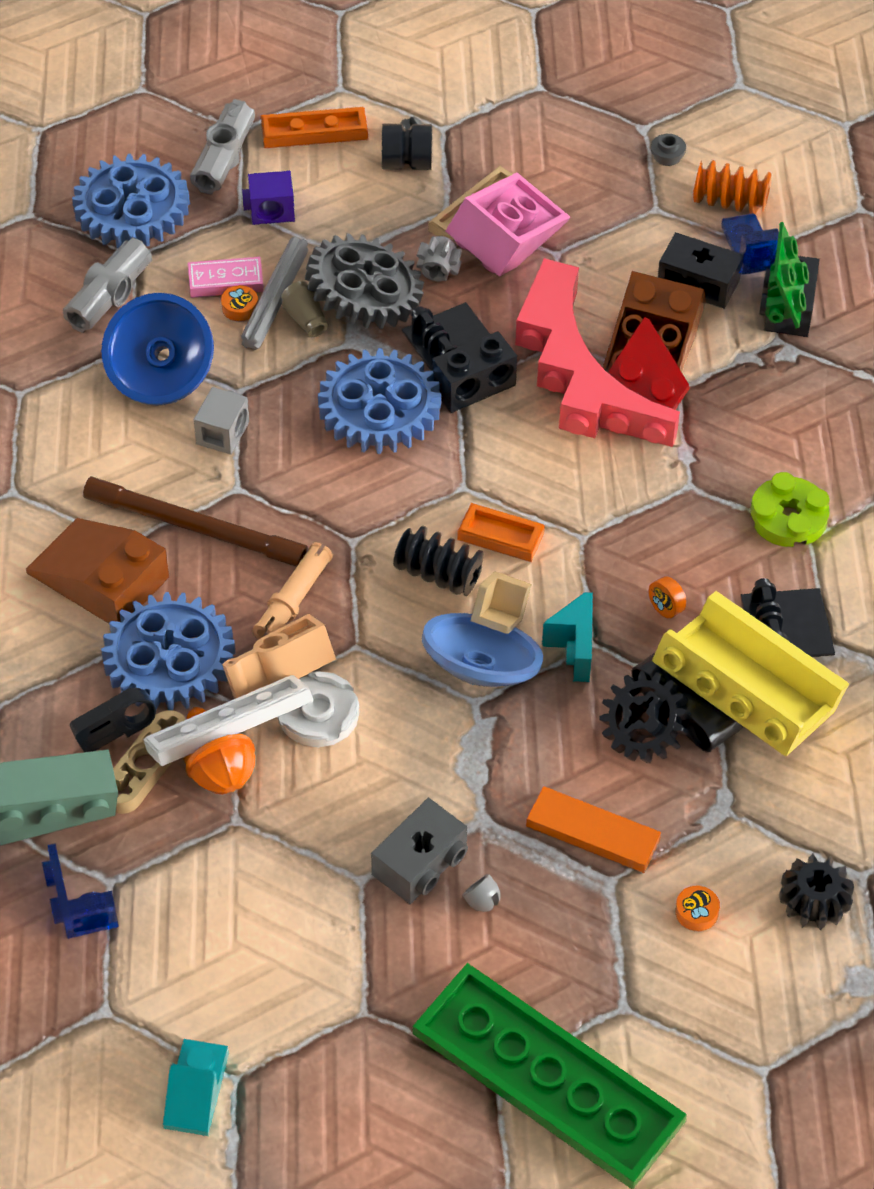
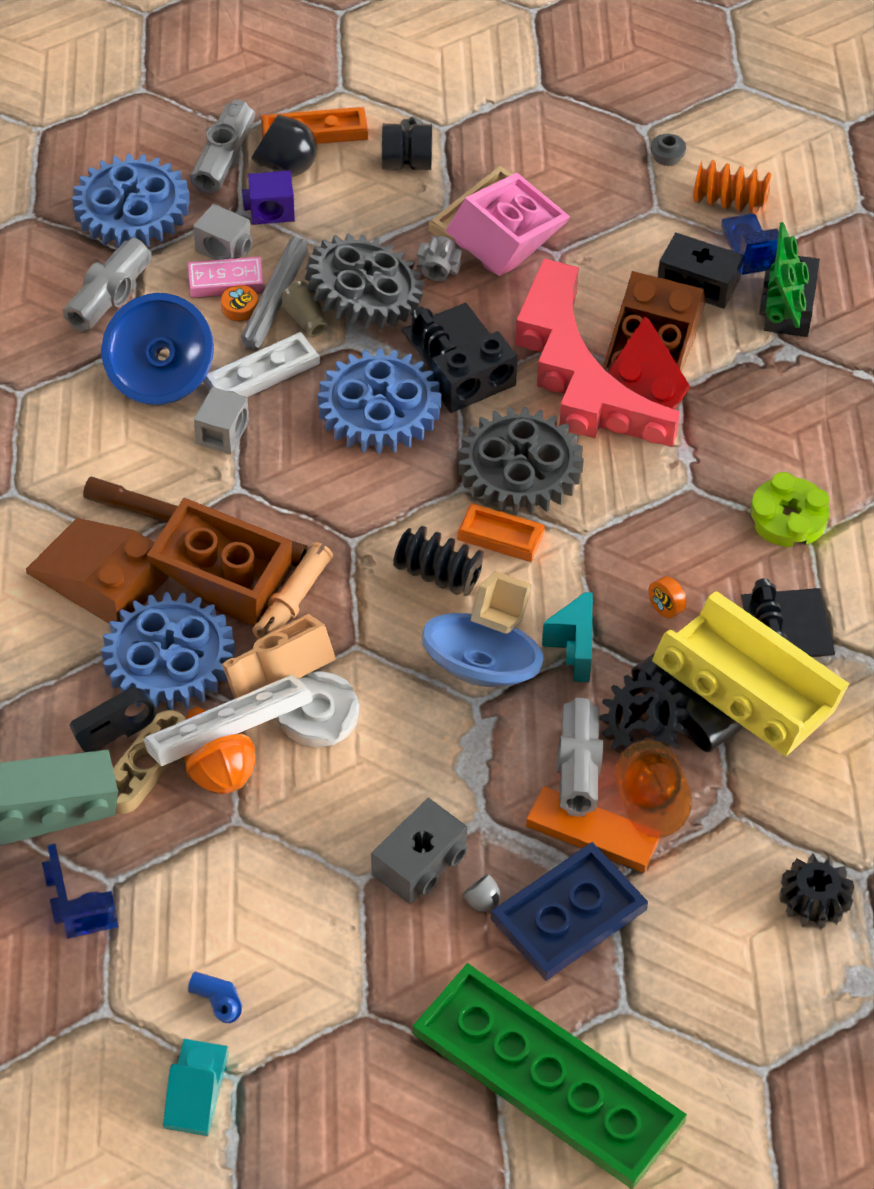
orange tile [675,886,720,931] -> none
none -> dark orange slope [147,498,292,626]
none -> blue arm [188,971,242,1023]
none -> light grey brick [193,204,253,260]
none -> white tile [203,332,320,397]
none -> black helmet [251,114,317,177]
none -> dark grey gear [458,407,584,516]
none -> dark blue plate [491,842,648,981]
none -> light grey piece [556,698,603,817]
none -> clear orange piece [615,740,692,838]

